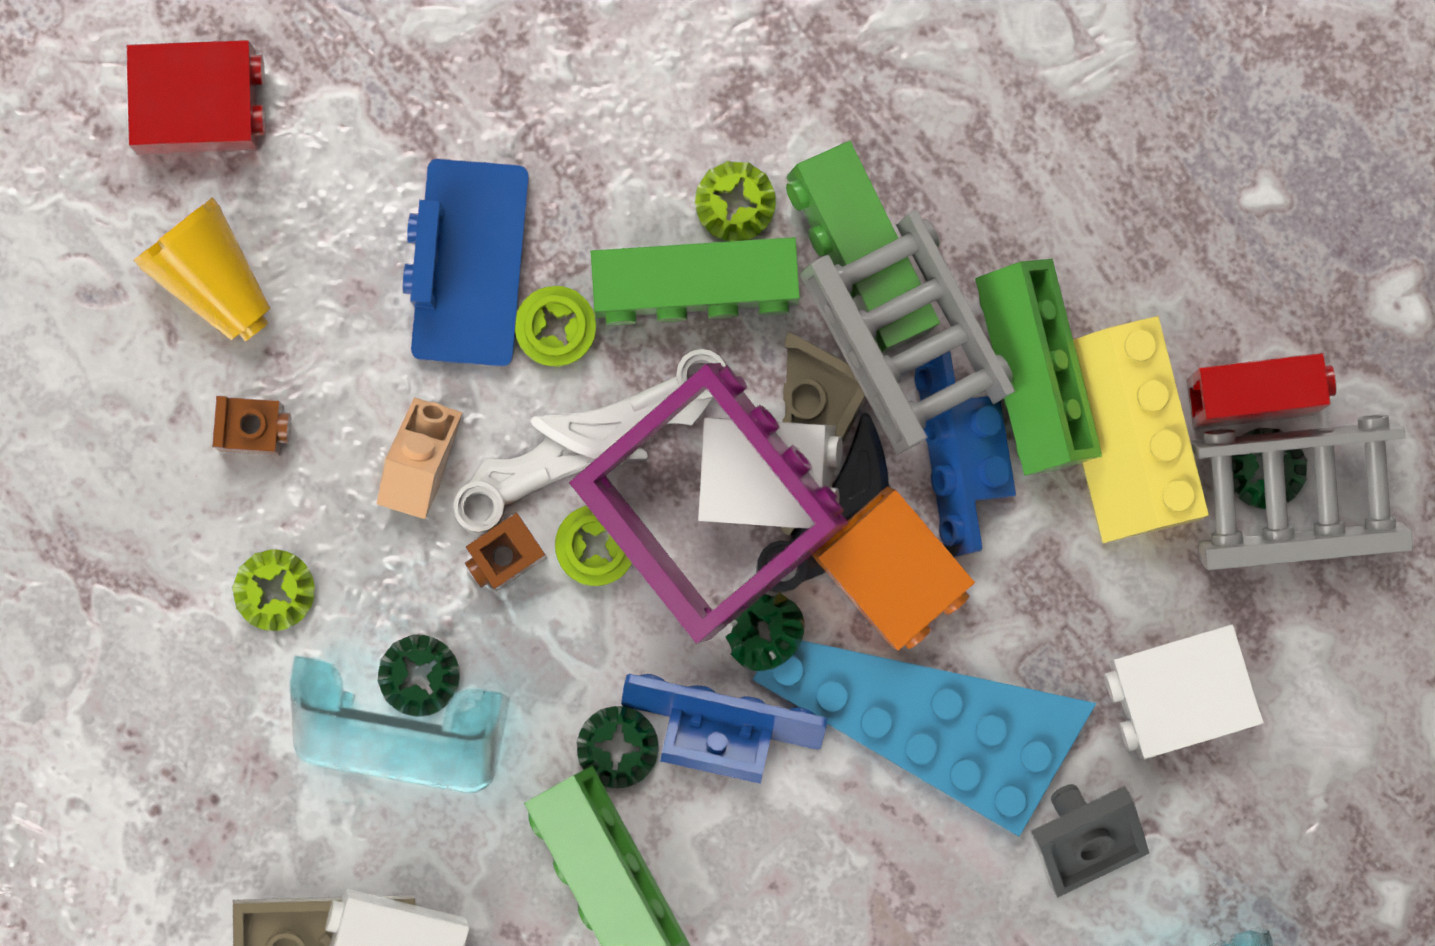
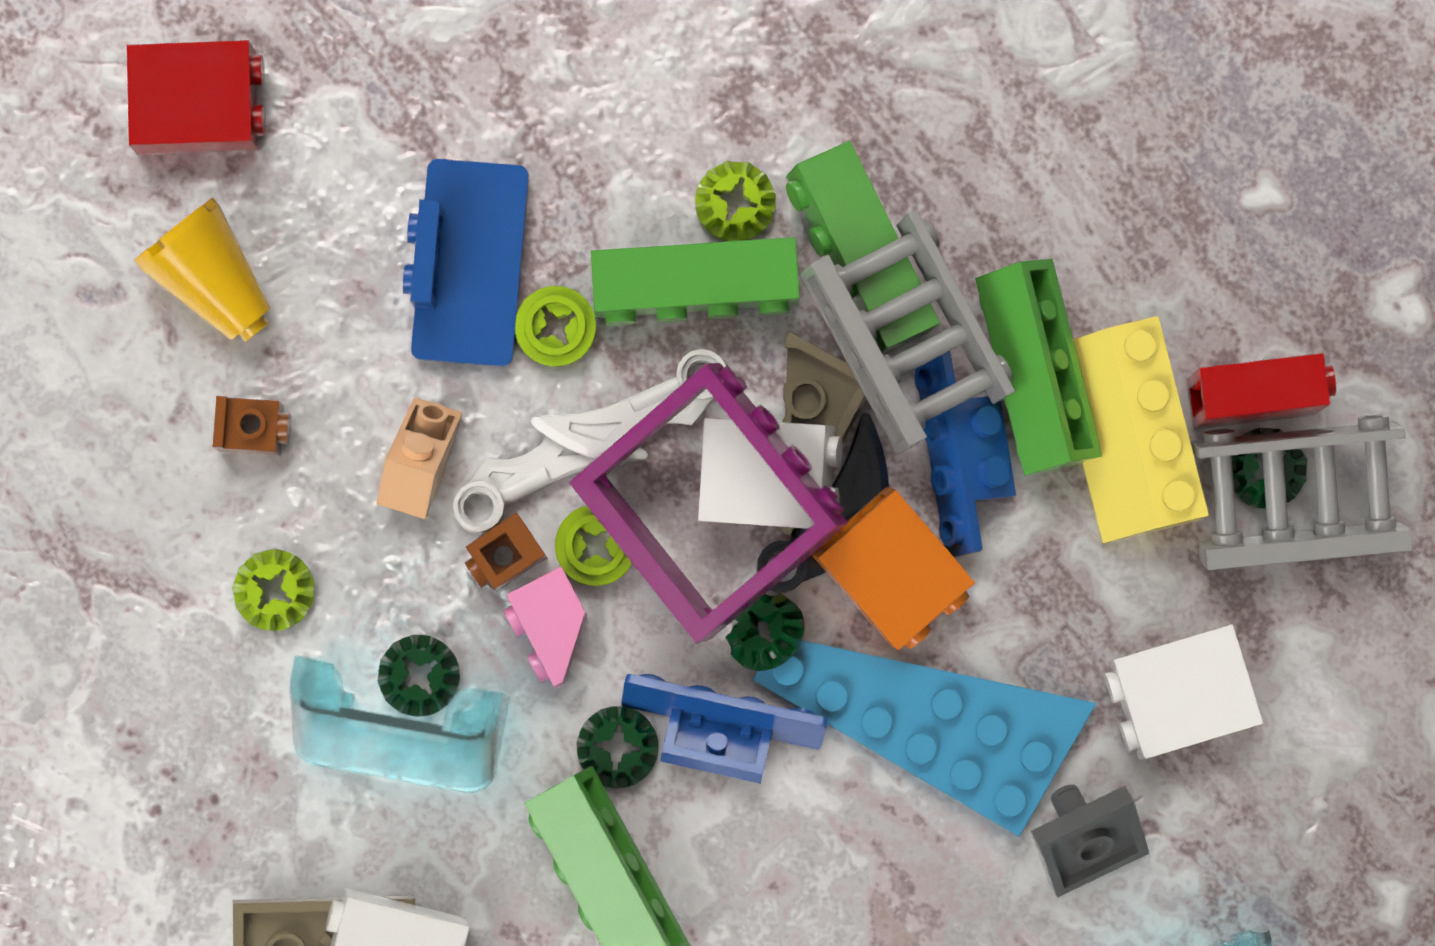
none -> bright pink slope [503,567,587,688]

